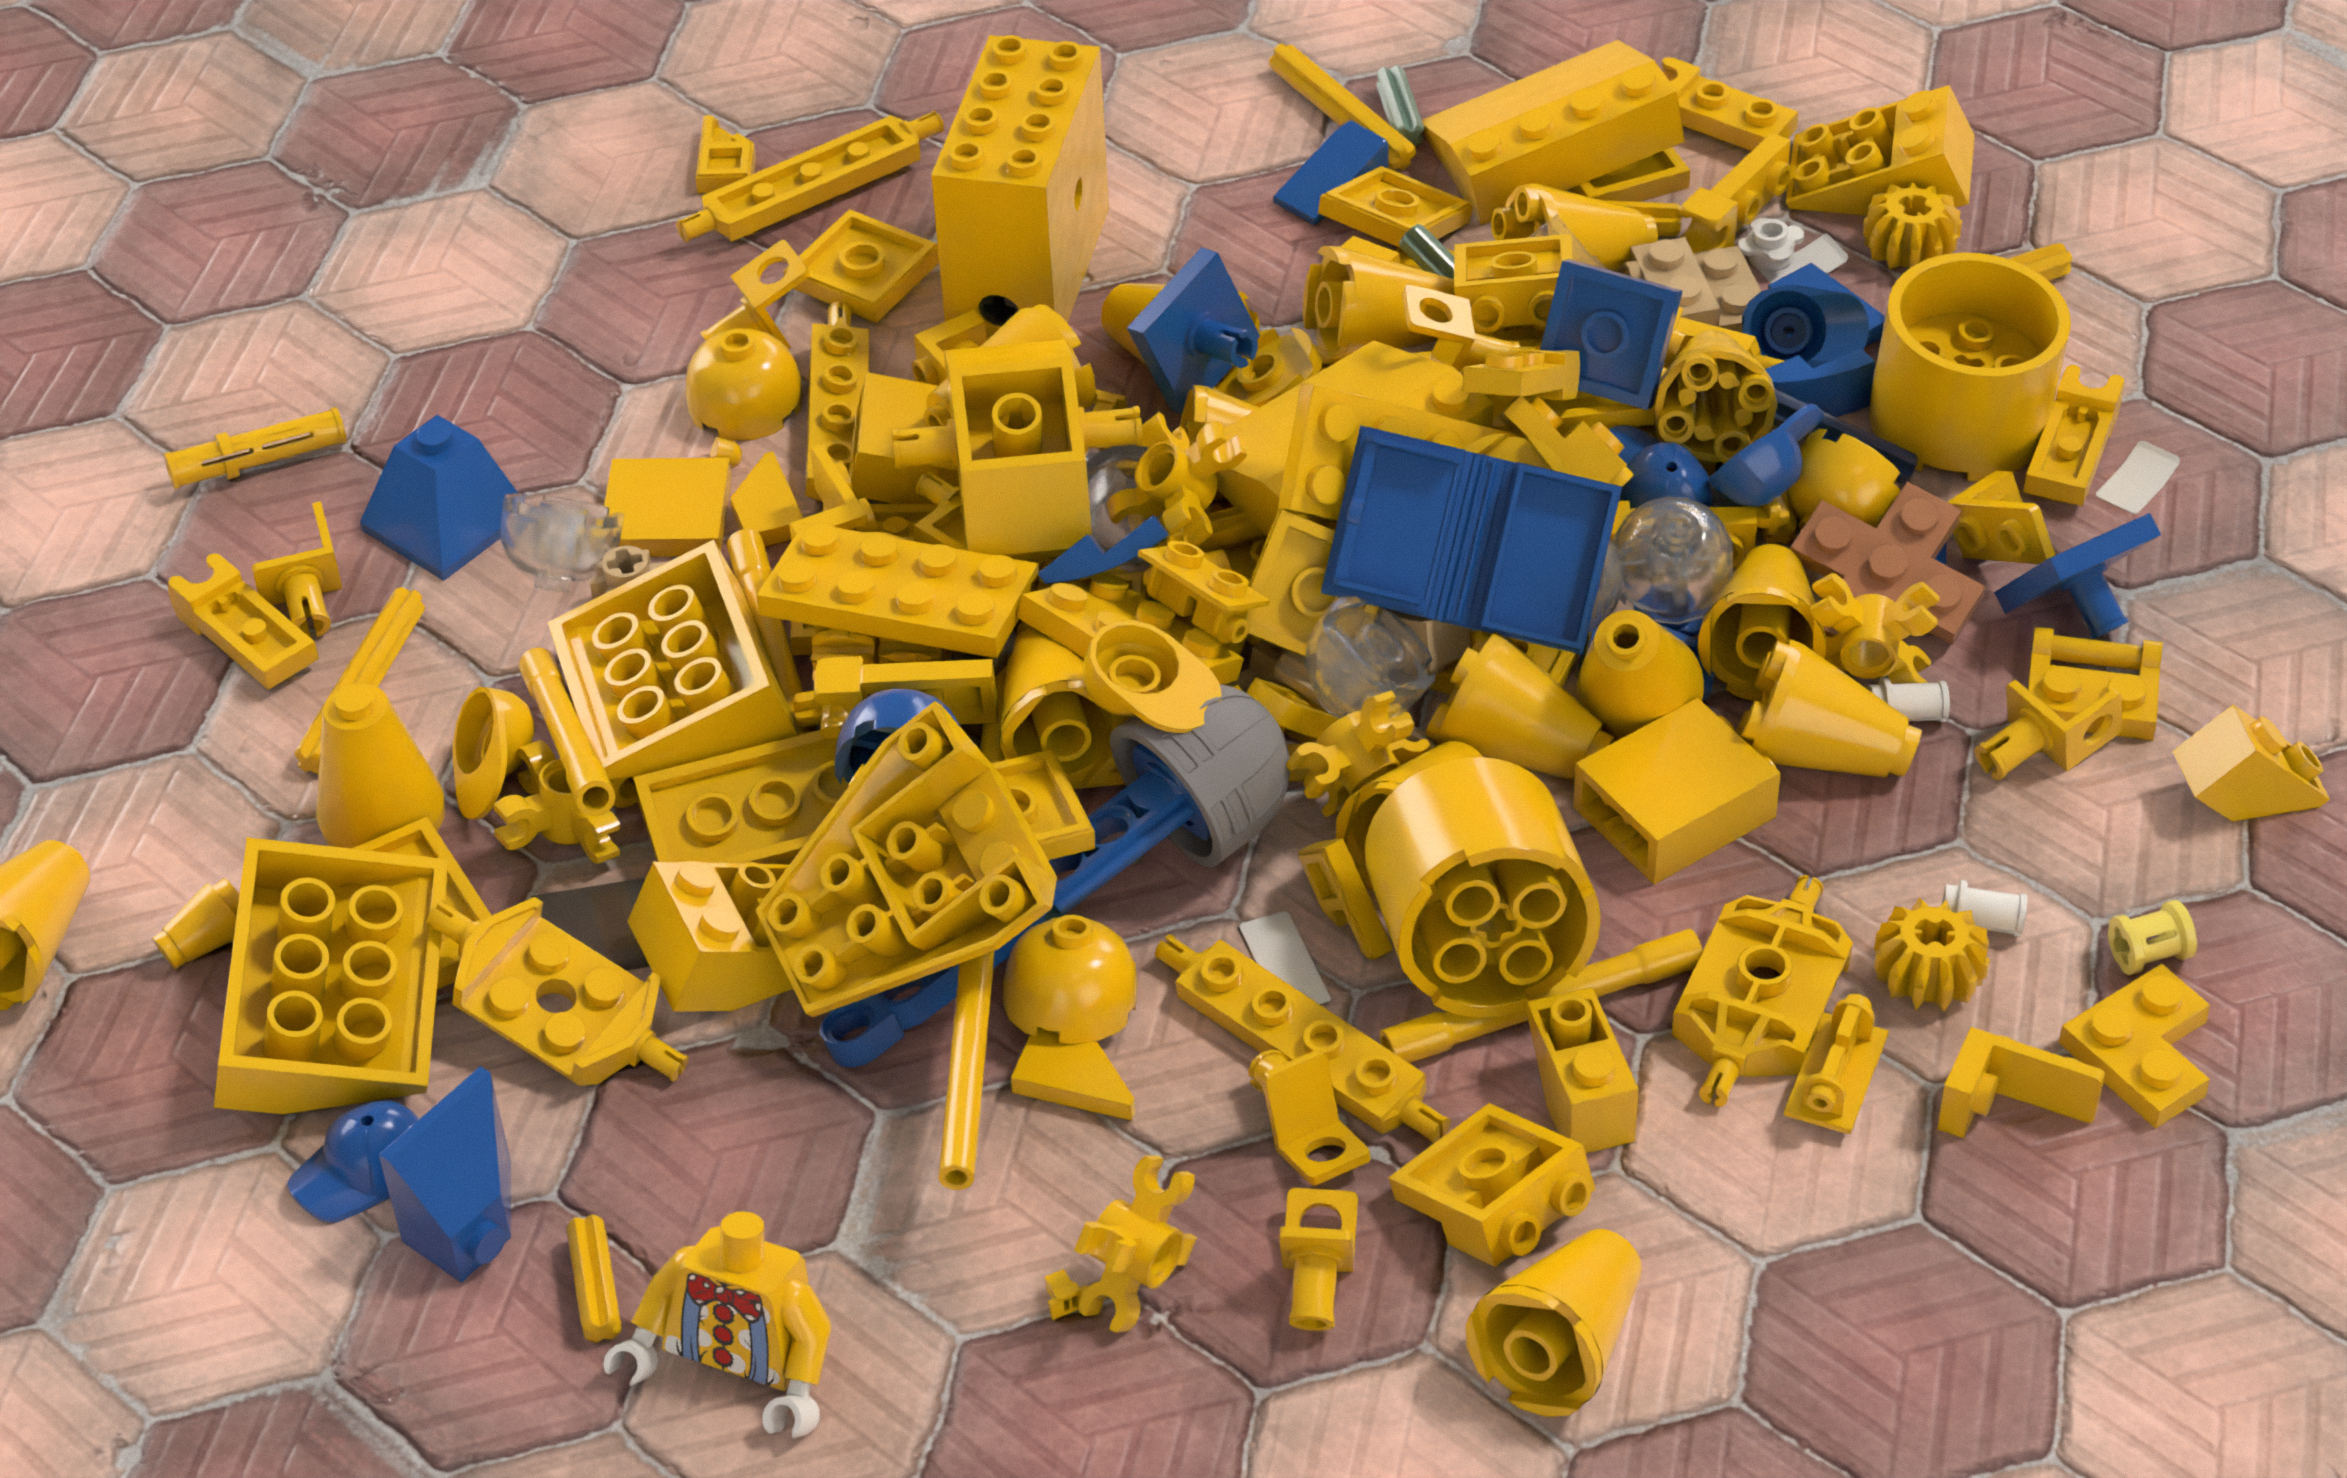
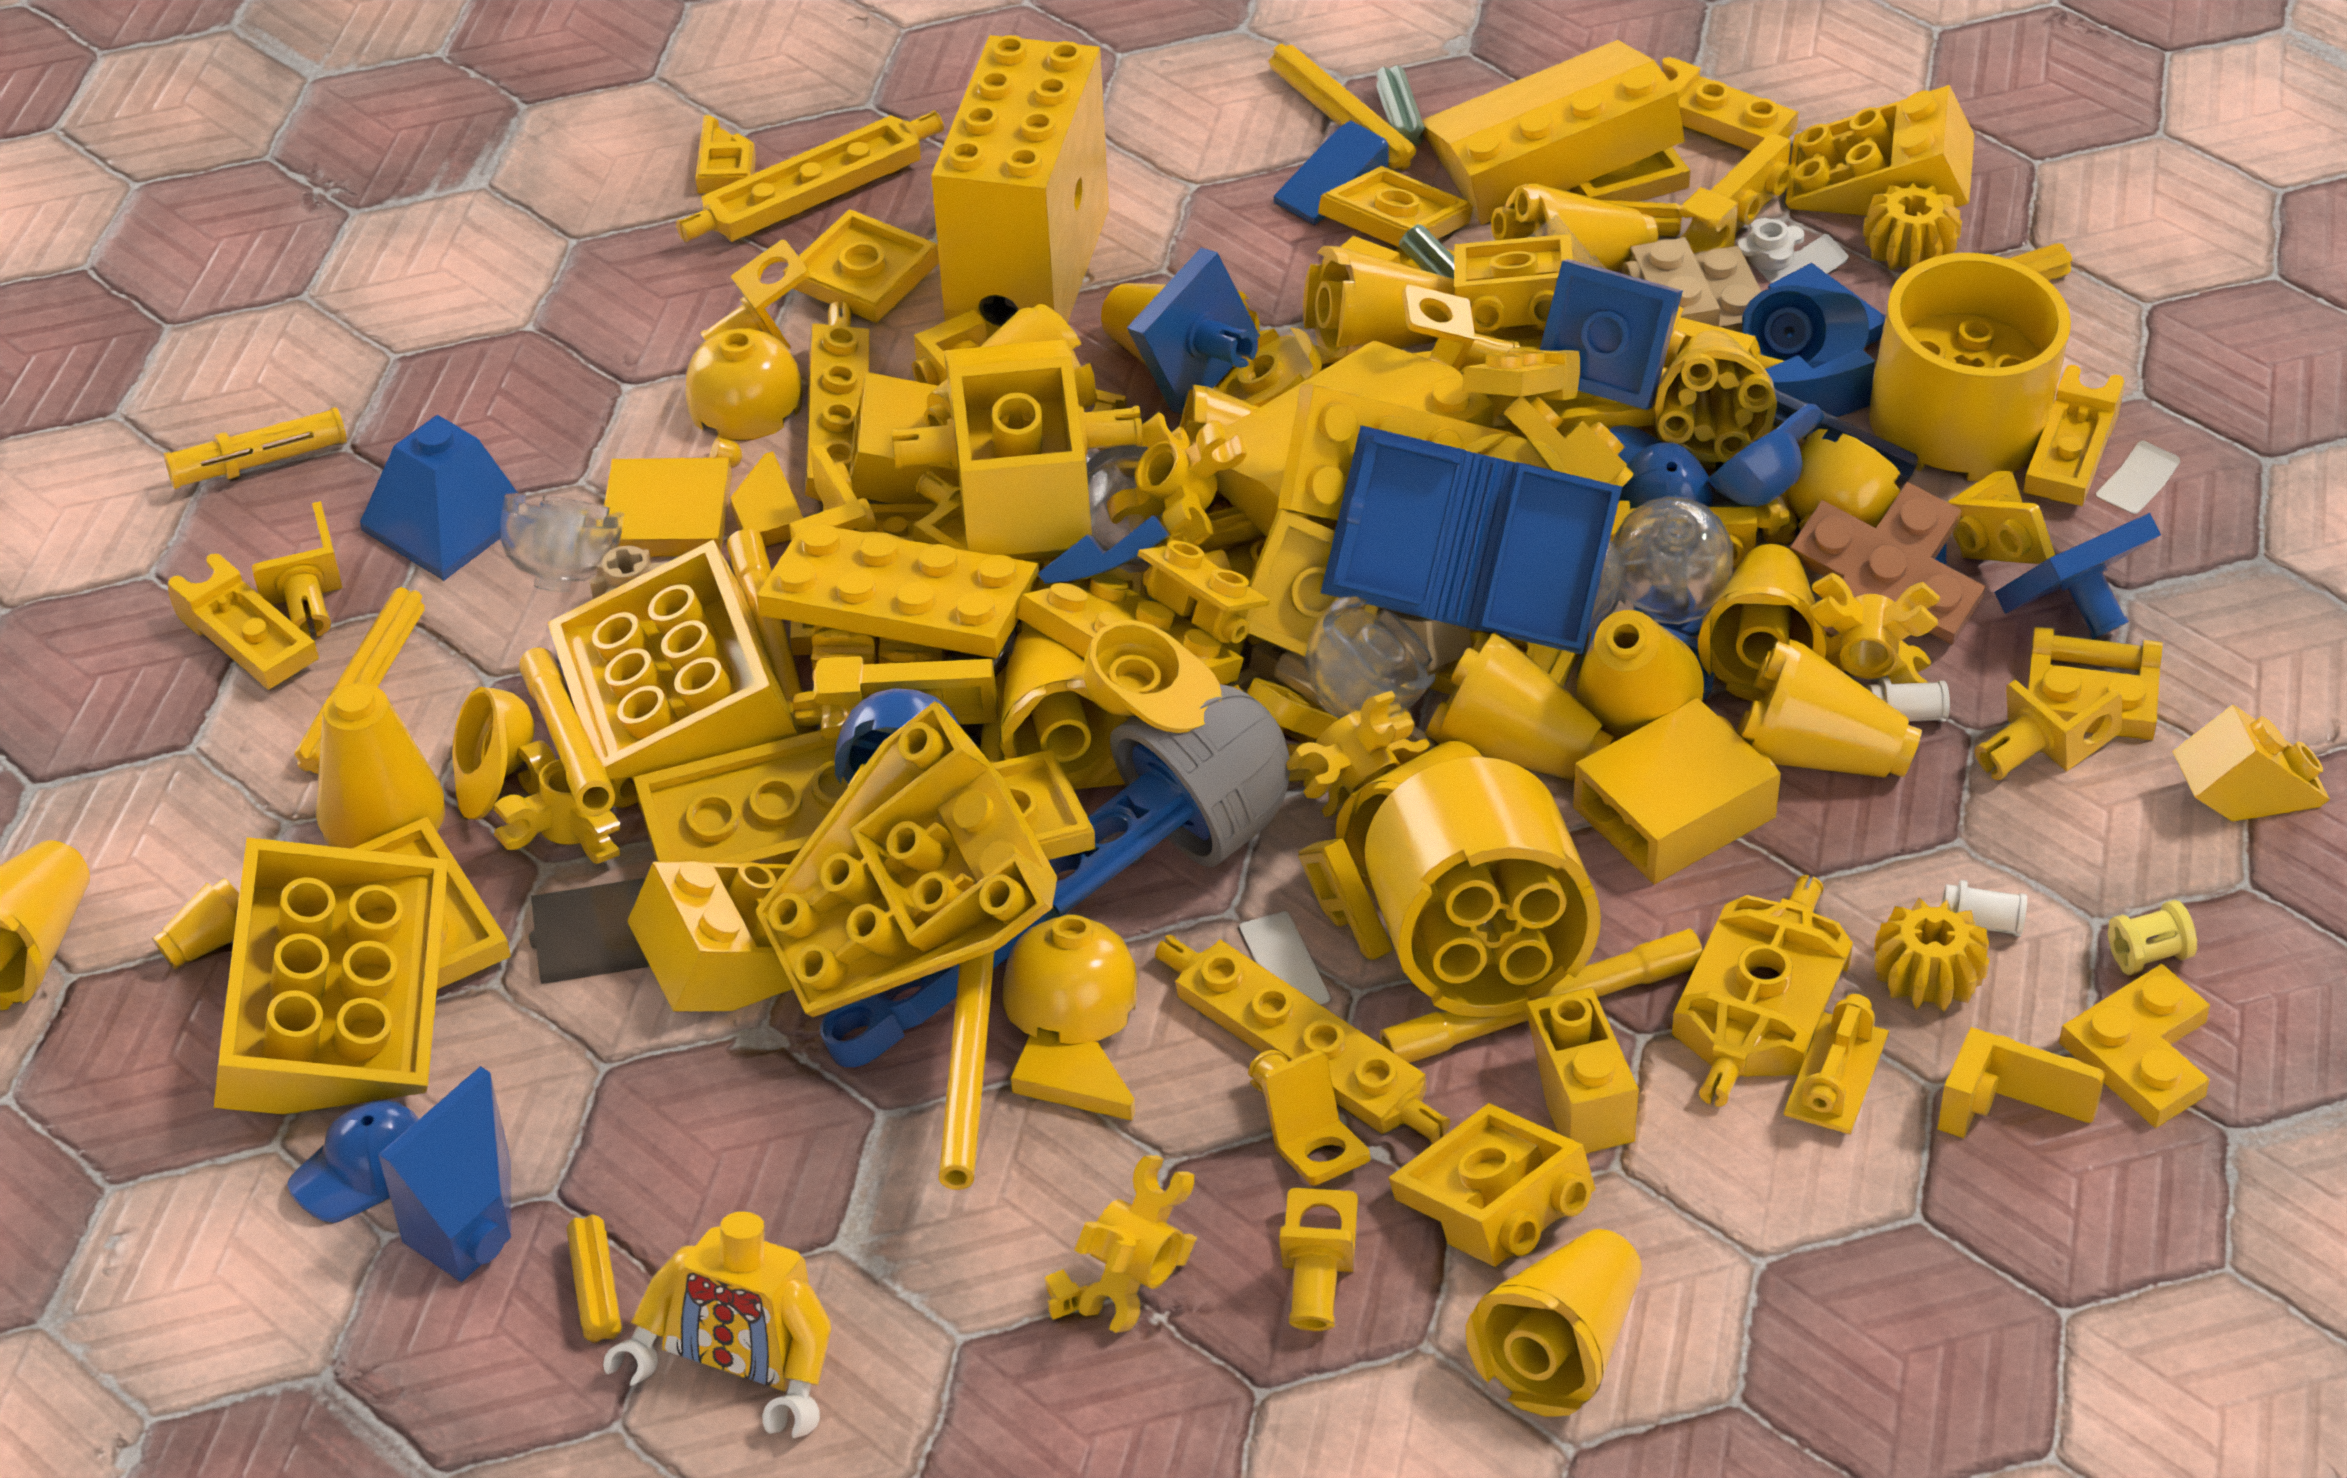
yellow plate [426,897,689,1086] -> none

